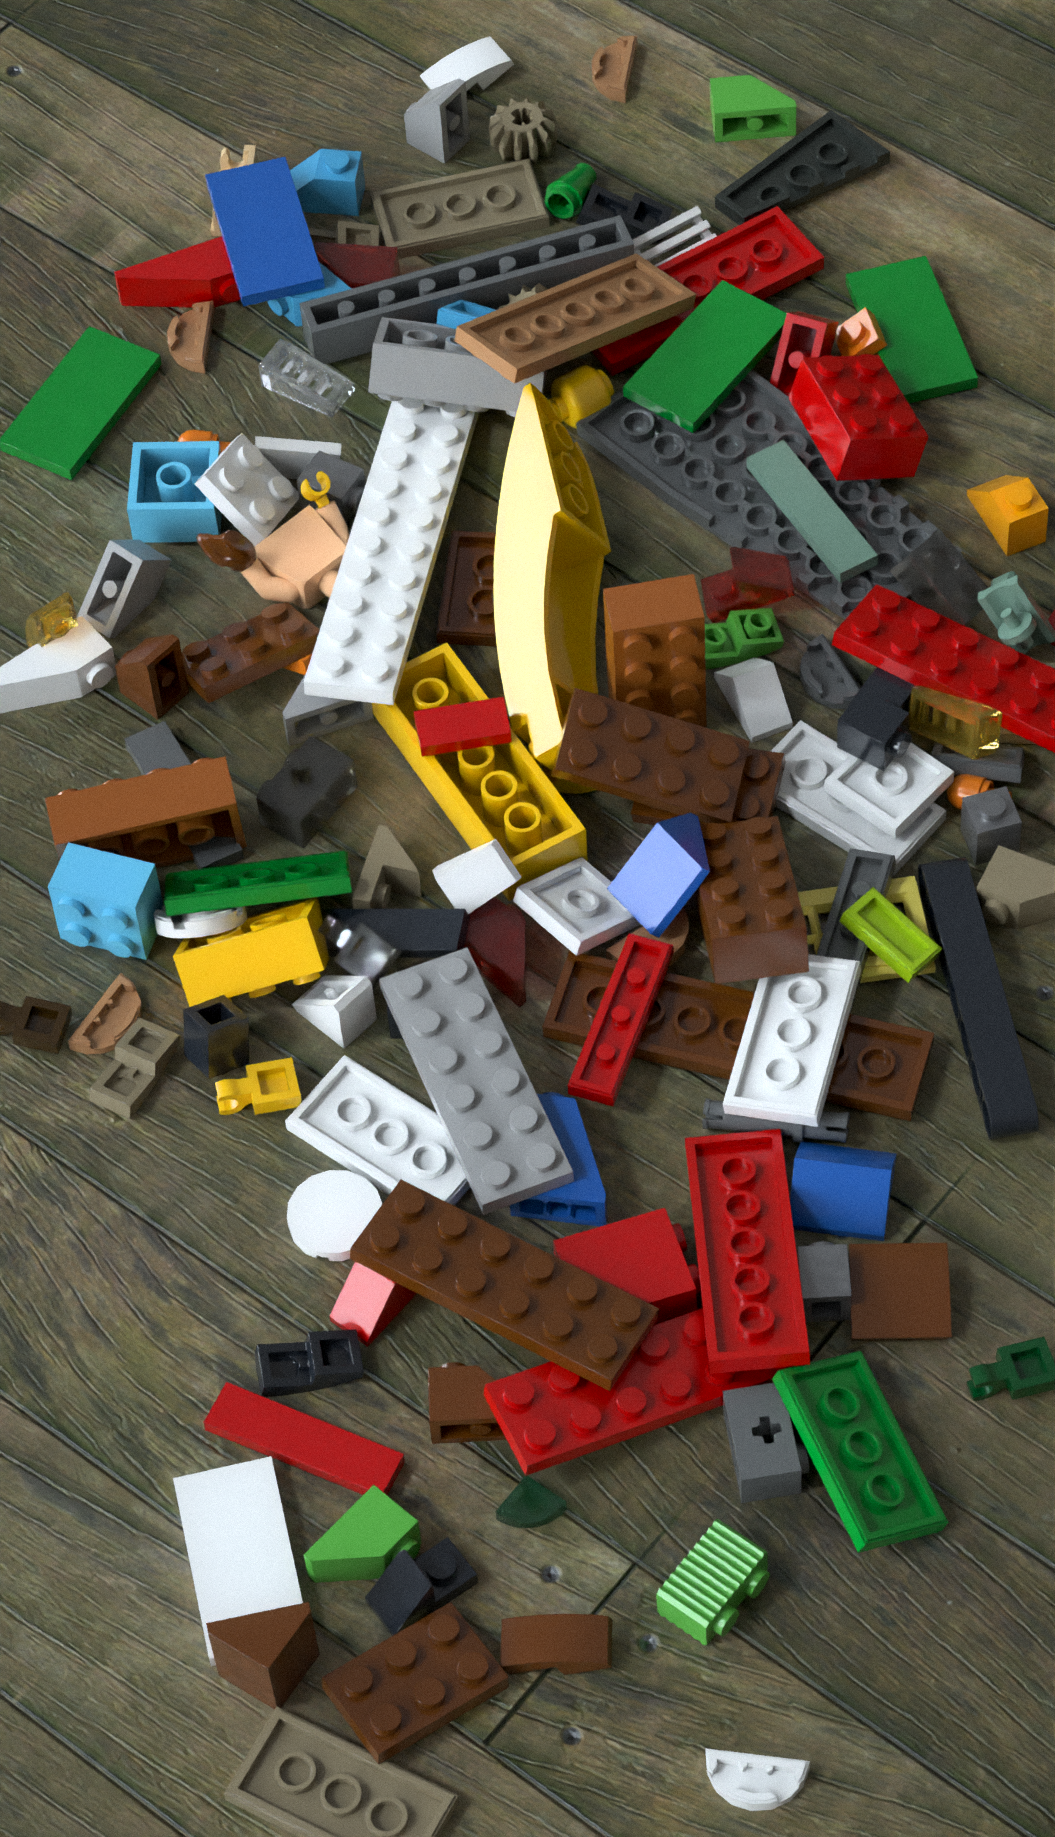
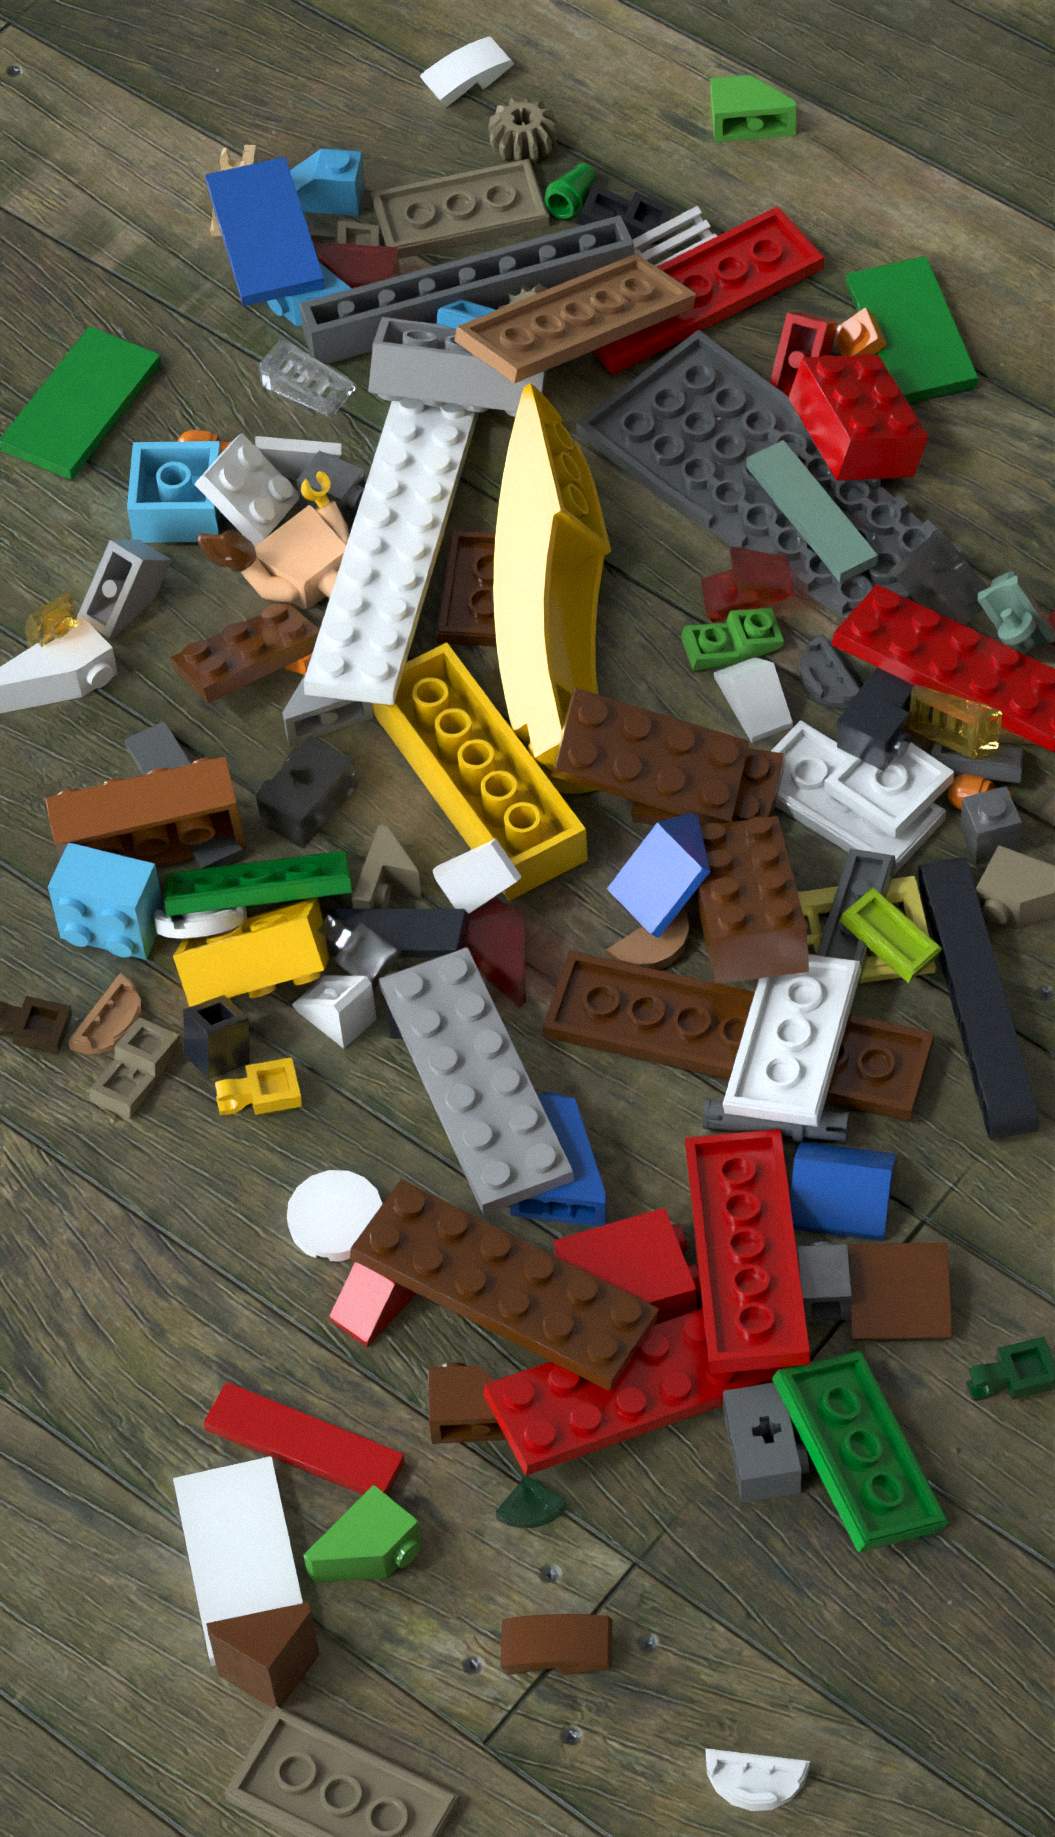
red slope [114,236,241,308] -> none
reddish brown slope [115,634,189,720] -> none
medium nougat tile [167,301,215,374] -> none
black slope [254,1329,364,1397] -> none
white tile [285,1055,470,1206] -> none
reddish brown plate [321,1602,509,1765] -> none
black slope [365,1537,478,1636] -> none
light grey slope [404,78,470,164] -> none
red tile [414,697,512,757] -> none
white plate [513,857,641,956] -> none
yellow head [548,365,614,429] -> none
red tile [567,933,674,1106] -> none
medium nougat tile [592,36,638,103] -> none
dark orange brick [603,574,707,727] -> none
green tile [623,280,787,433] -> none
bright green brick [656,1519,770,1646] -> none
pearl dark grey wing [715,110,890,225] -> none
light orange slope [967,475,1049,556] -> none

